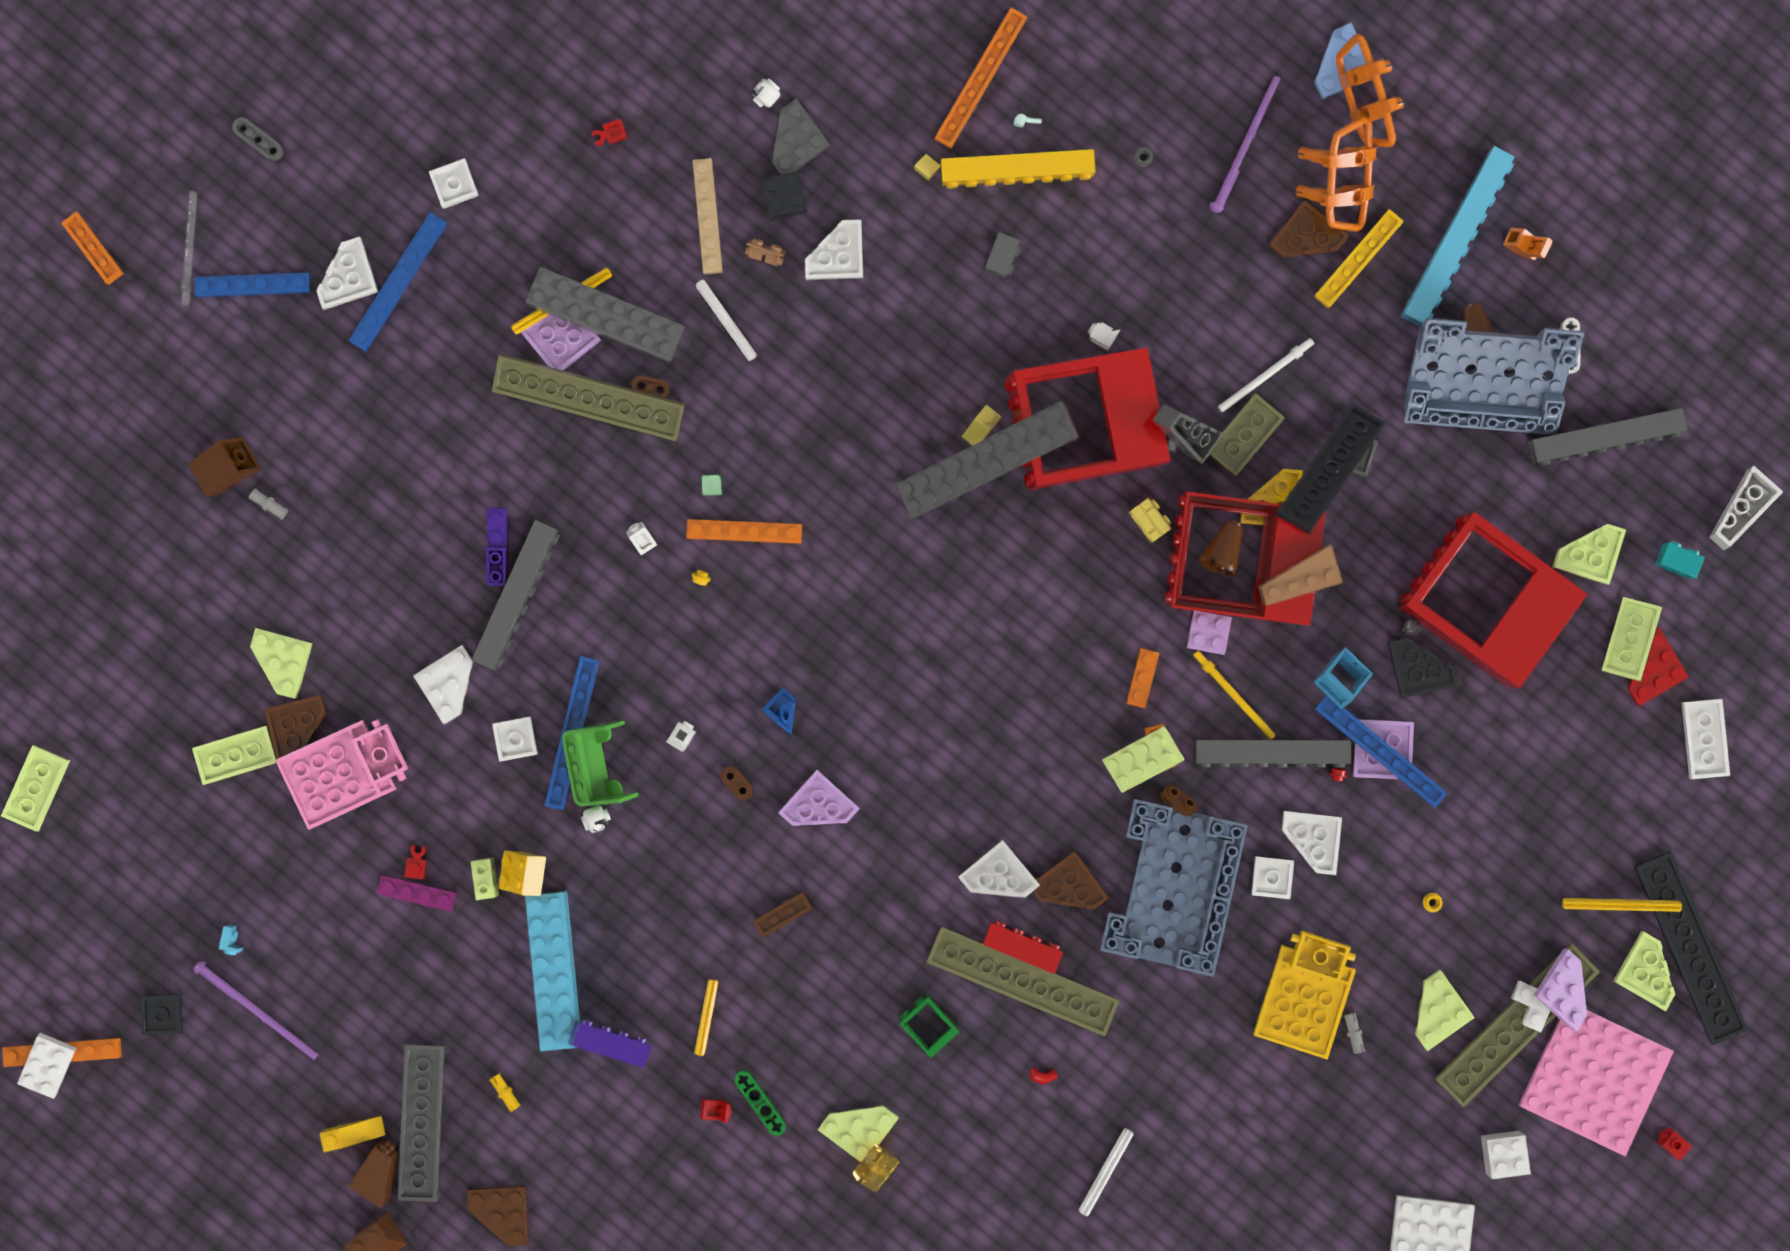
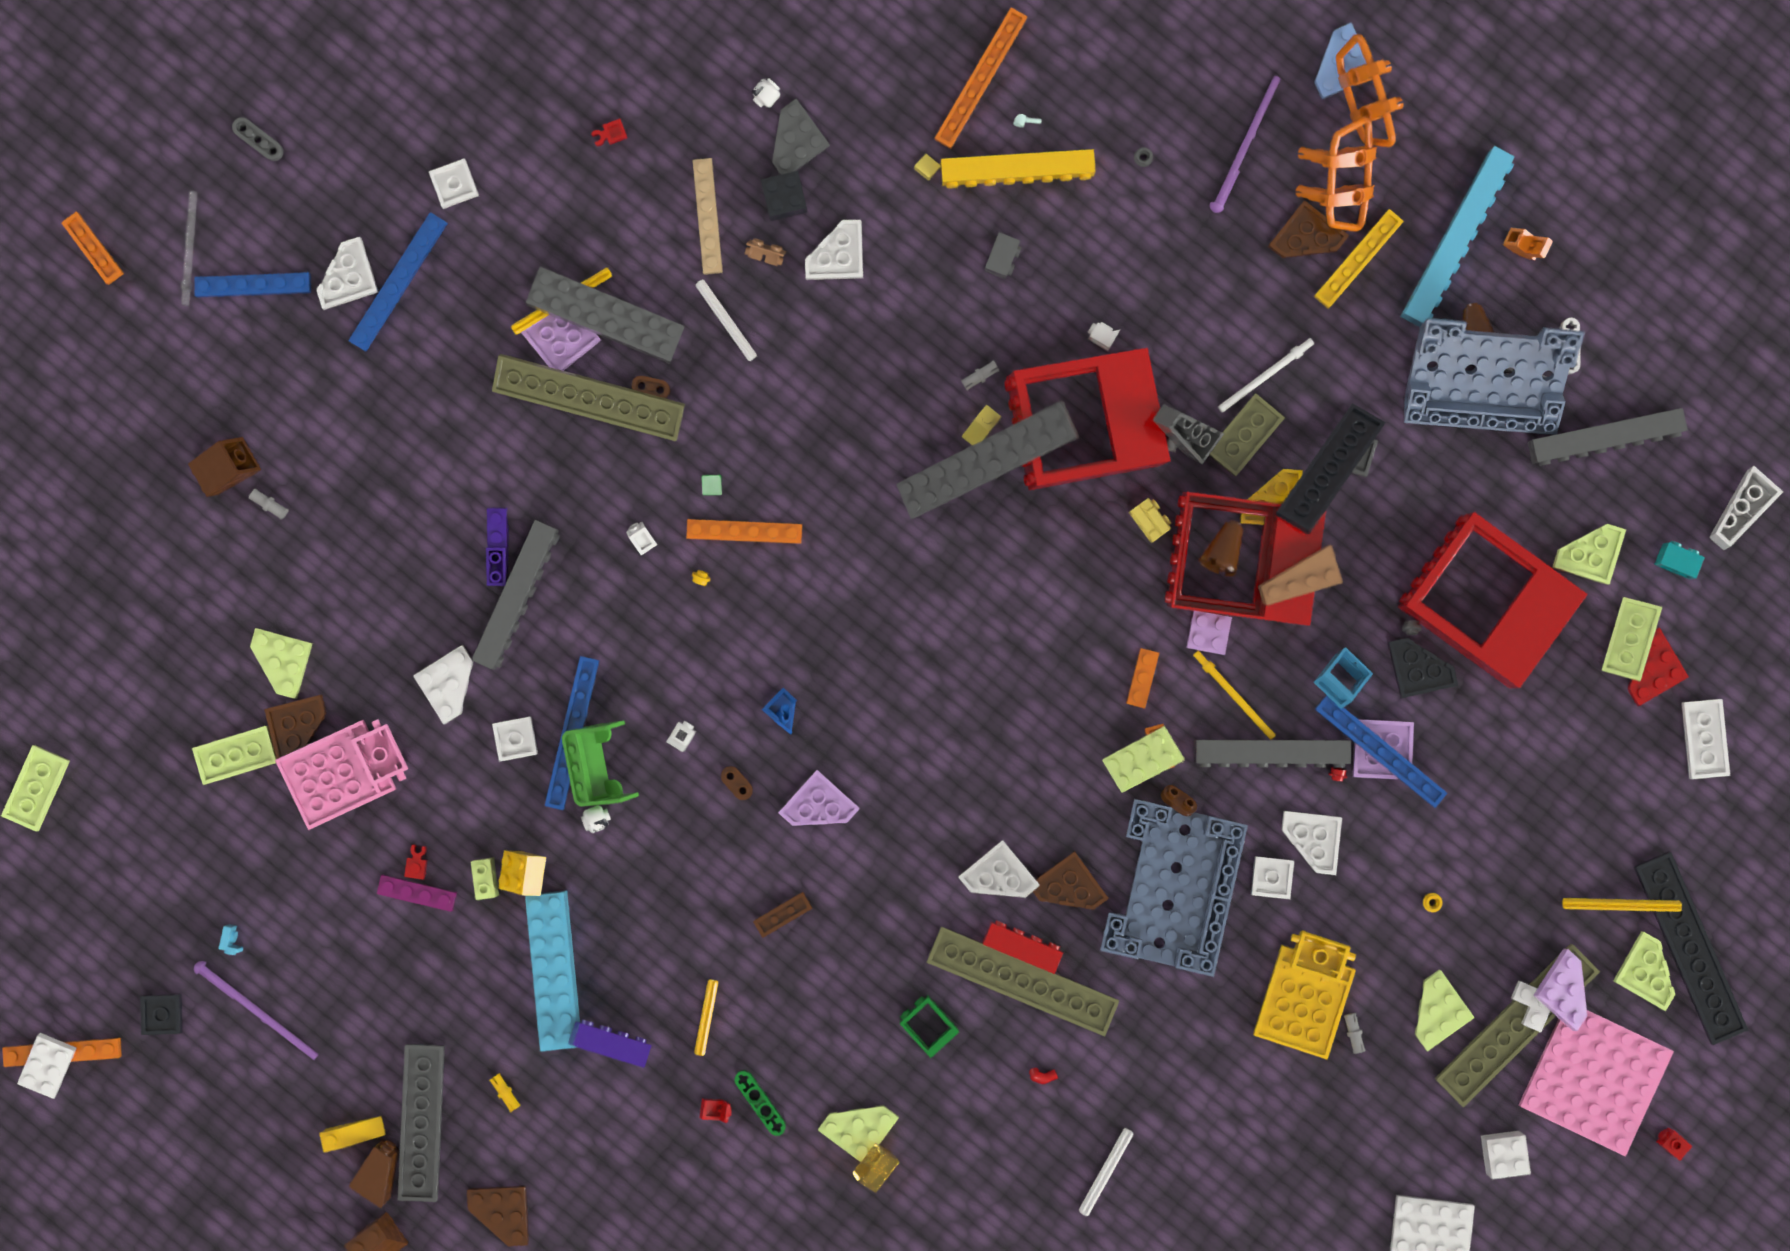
none -> light grey pin [961,360,1000,391]

